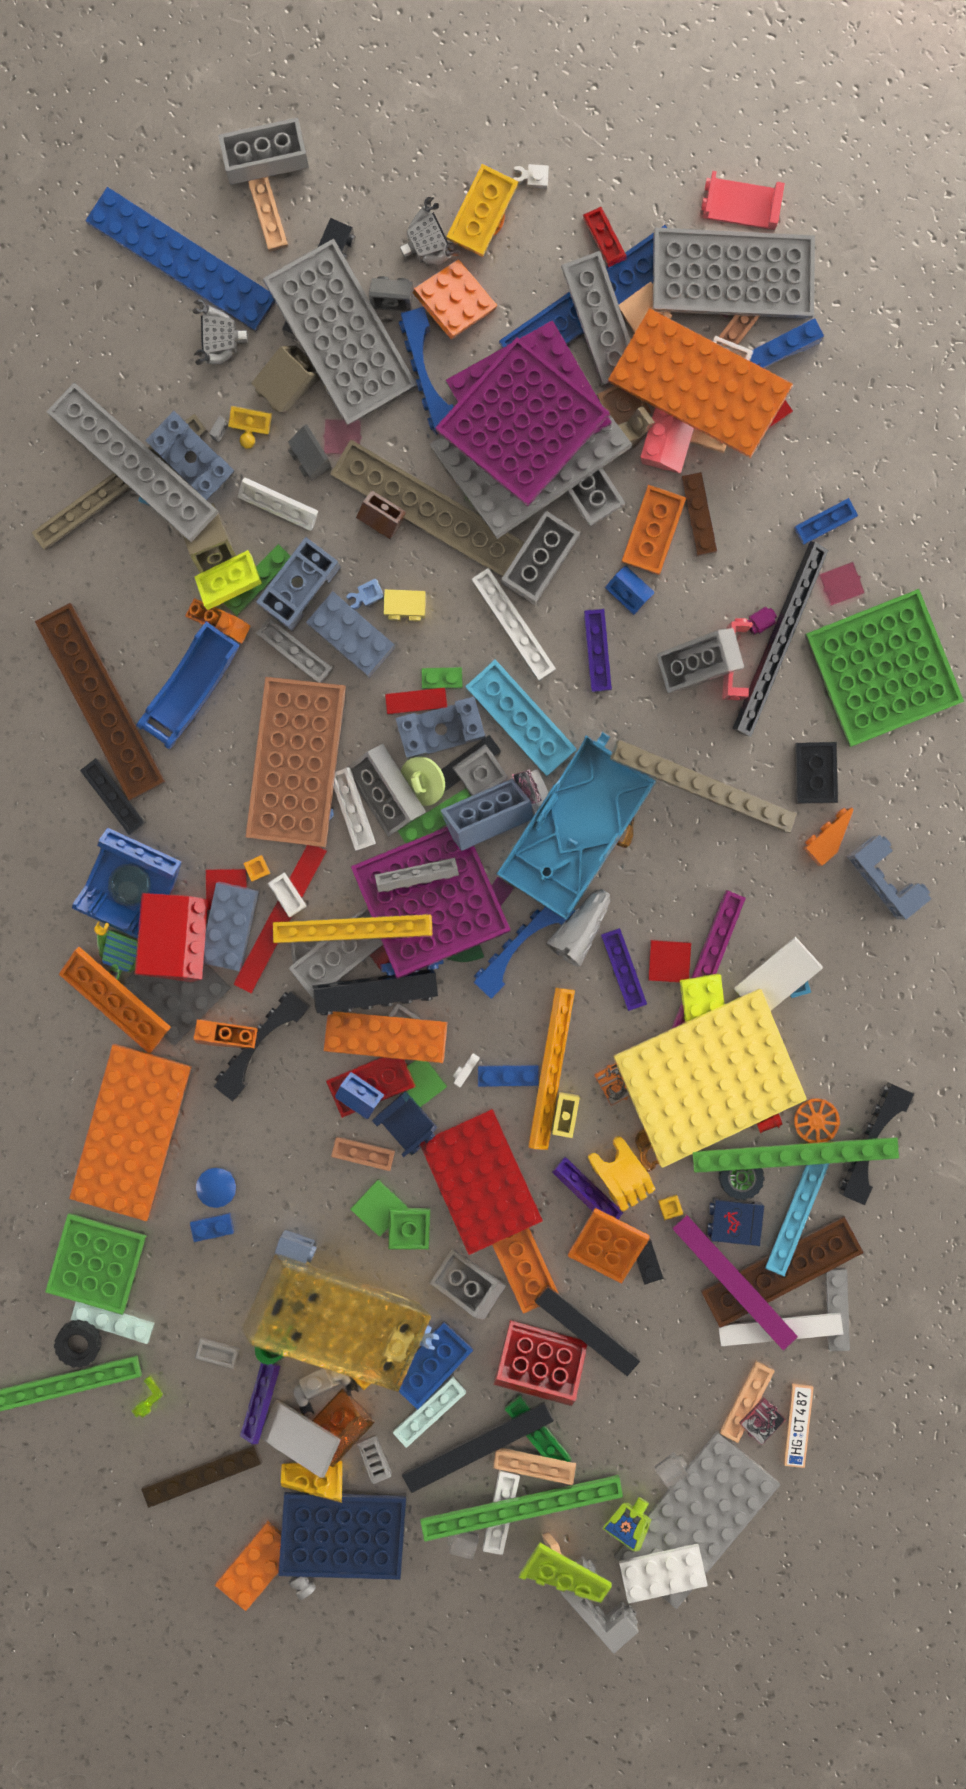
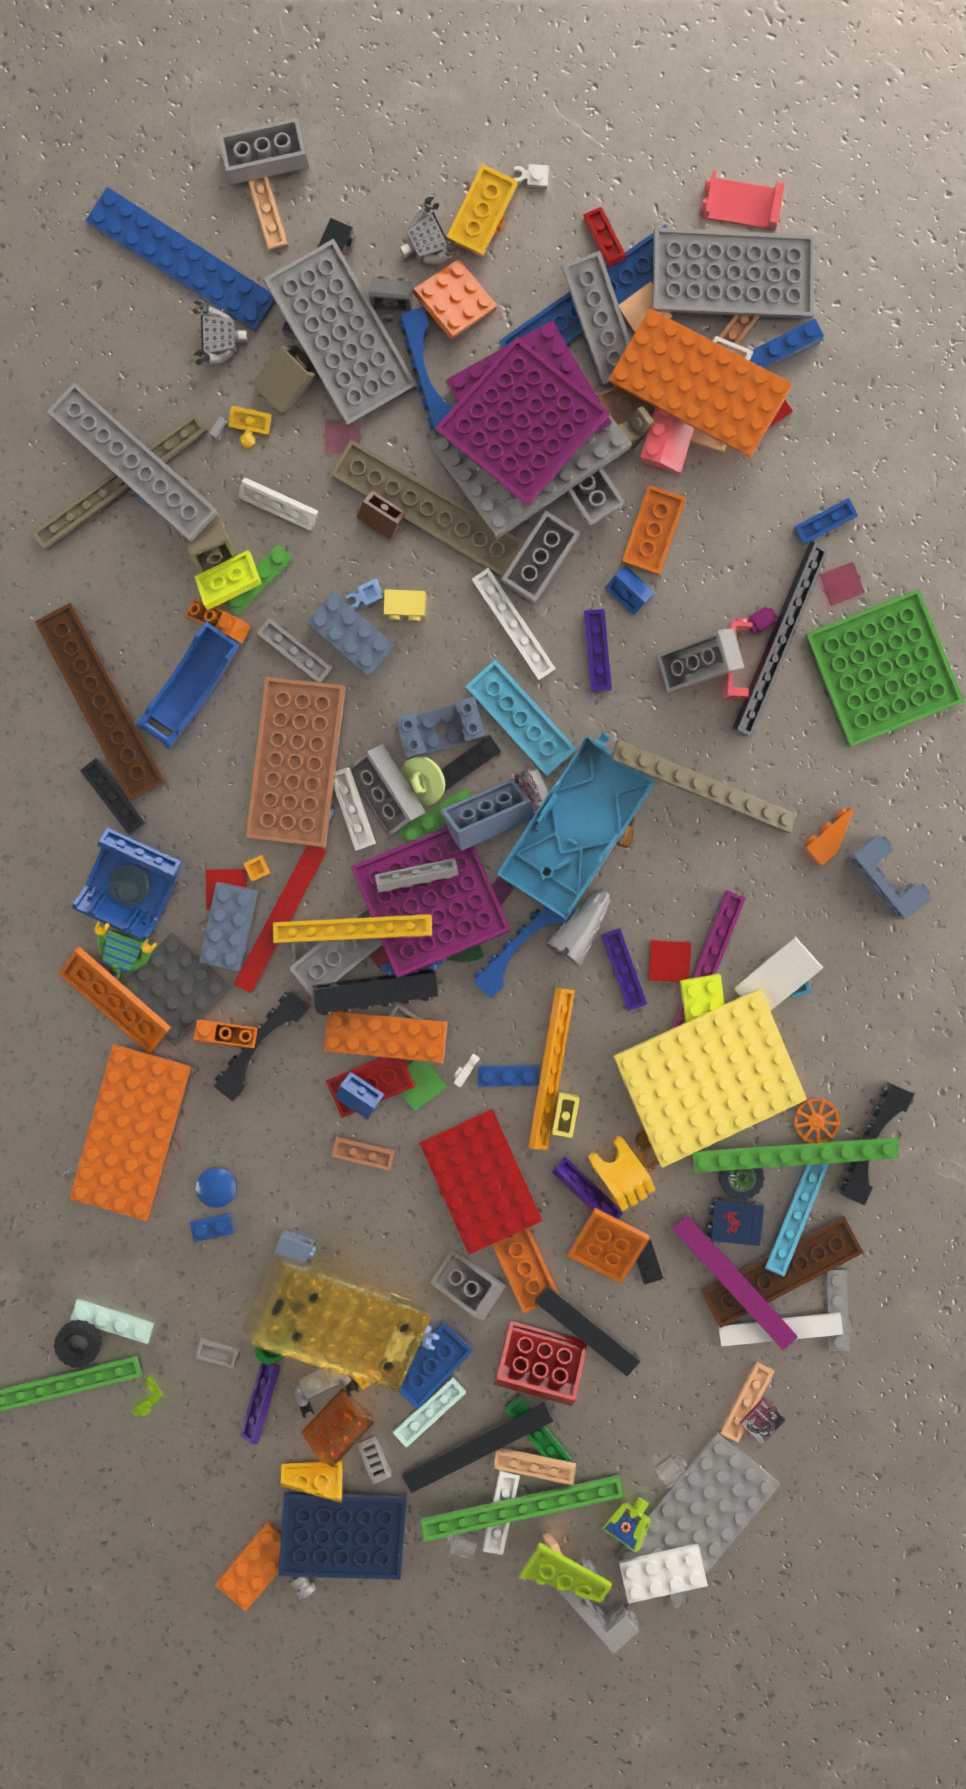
bright green plate [45,1213,147,1315] -> none
red slope [135,893,208,982] -> none
dark brown plate [141,1444,262,1508] -> none
sand blue plate [145,411,234,500] -> none
sand blue plate [256,537,341,631] -> none
light grey tile [260,1400,341,1478] -> none
white tile [267,872,307,918] -> none
dark grey slope [288,424,332,481] -> none
bright green tile [350,1179,408,1237] -> none
dark blue panel [372,1091,437,1157] -> none
red tile [385,688,447,715] -> none
bright green tile [388,1208,430,1249] -> none
bright green plate [422,667,463,689] -> none
light grey tile [453,744,508,796] -> none
piece [594,1063,630,1106] -> none
yellow tile [658,1194,684,1221] -> none
reddish brown plate [681,472,717,556] -> none
red pin [756,1113,783,1134] -> none
tile [783,1383,814,1468] -> none
black plate [795,742,838,804] -> none

